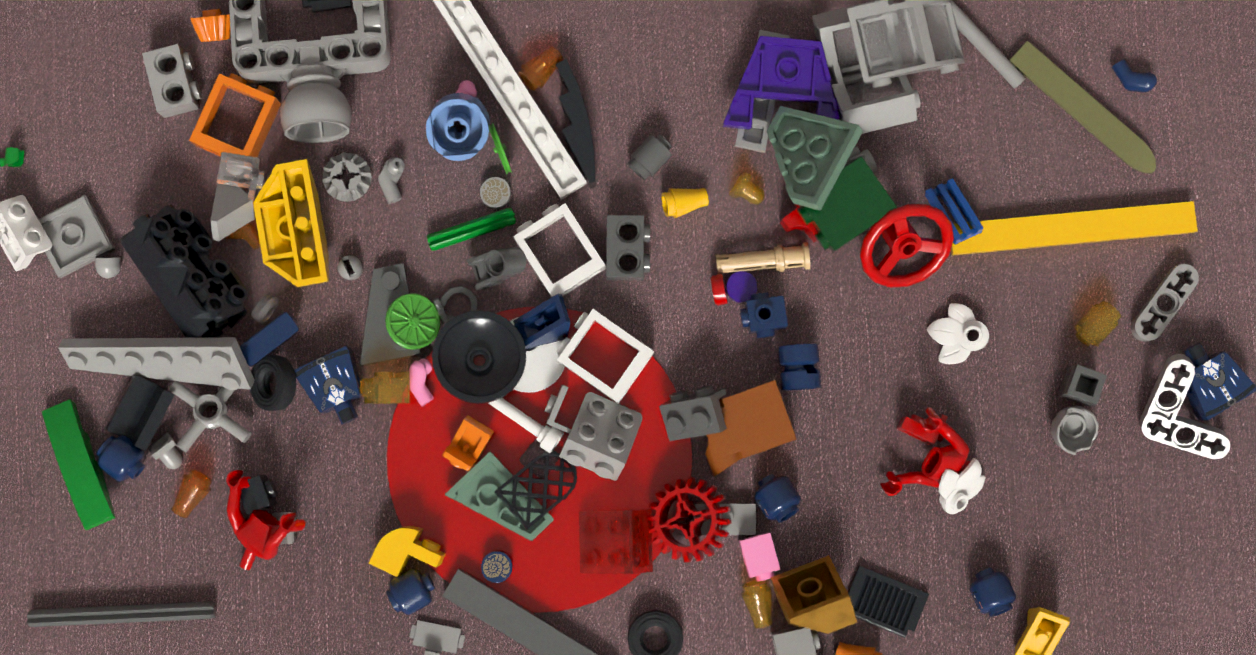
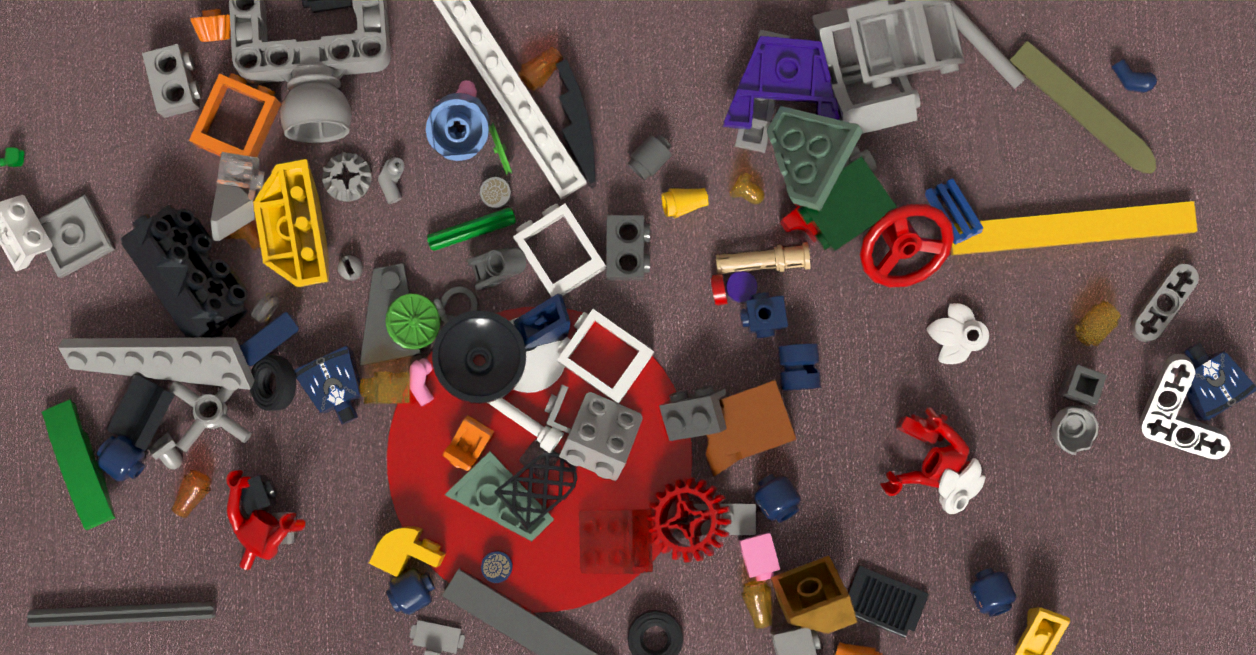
light grey hinge [95,257,121,279] -> none

